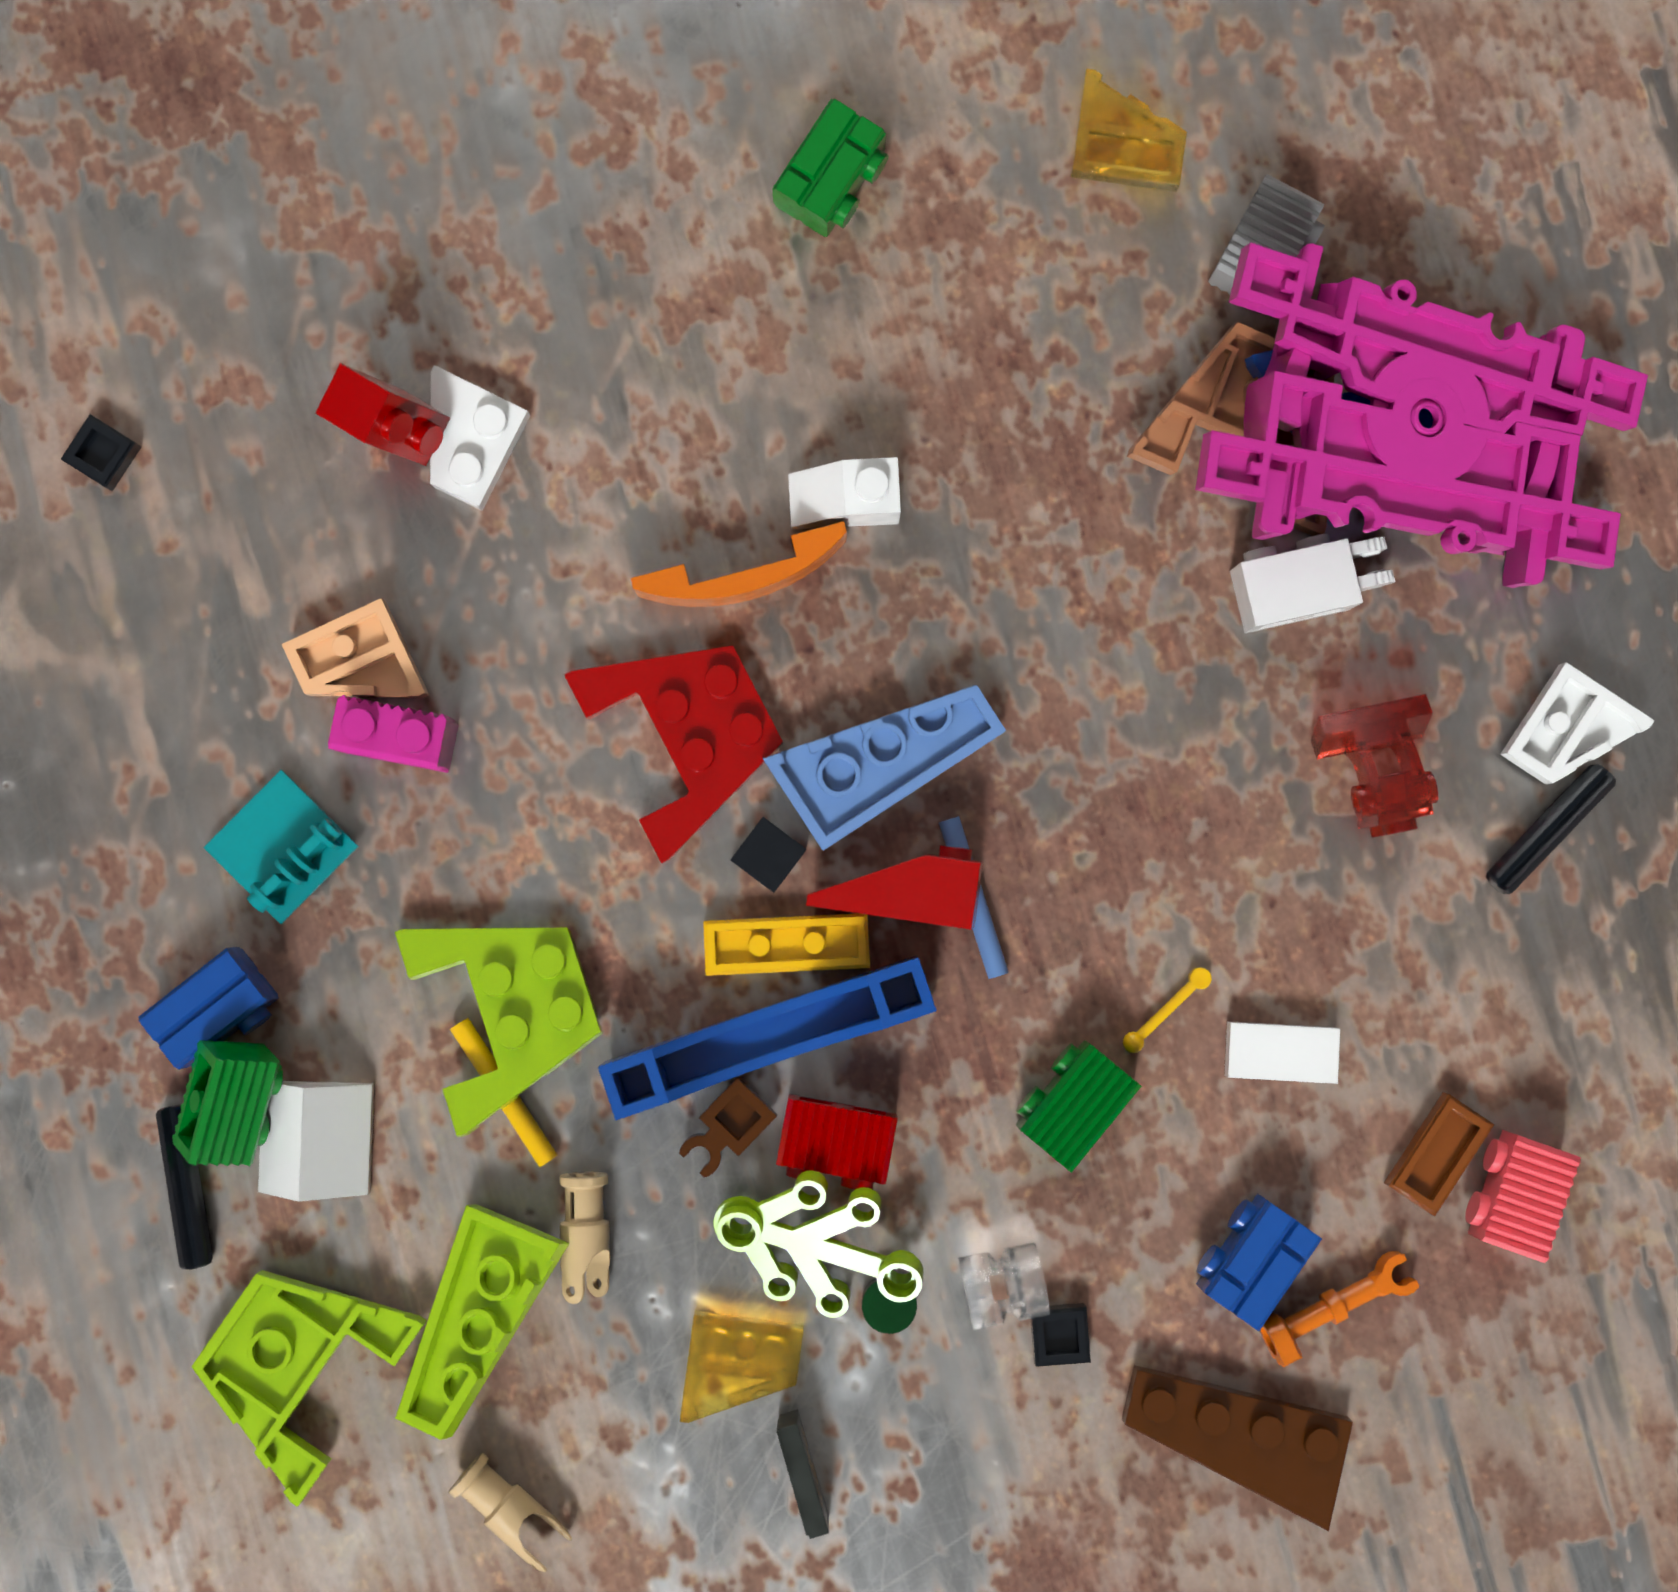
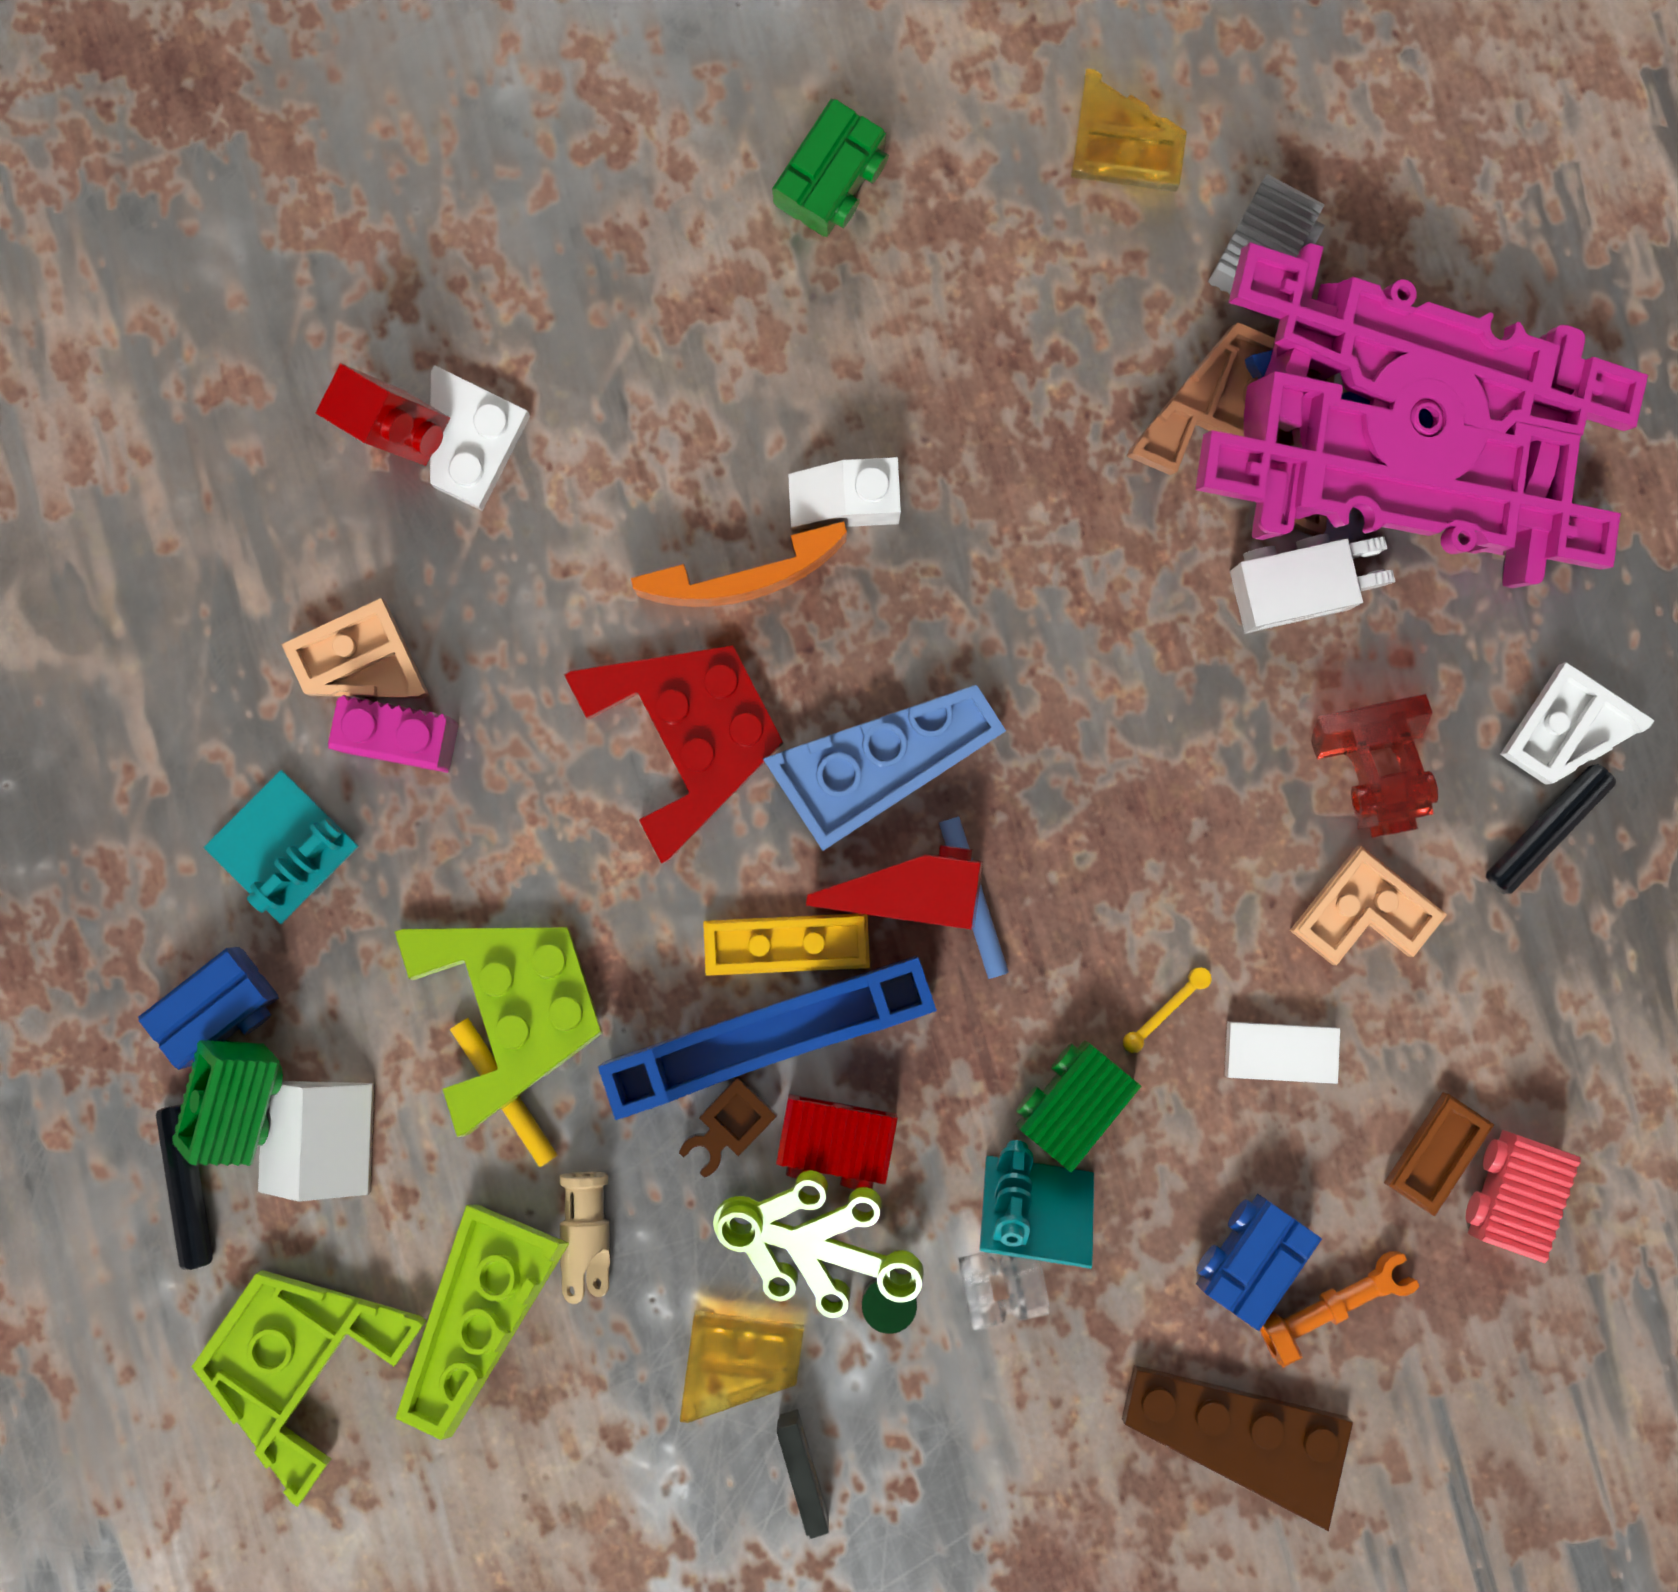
black tile [61,414,142,492] -> none
tan piece [448,1452,572,1573] -> none
black tile [730,817,807,893] -> none
black tile [1029,1303,1091,1367] -> none
none -> teal hinge [979,1140,1094,1269]
none -> light nougat tile [1290,846,1447,965]

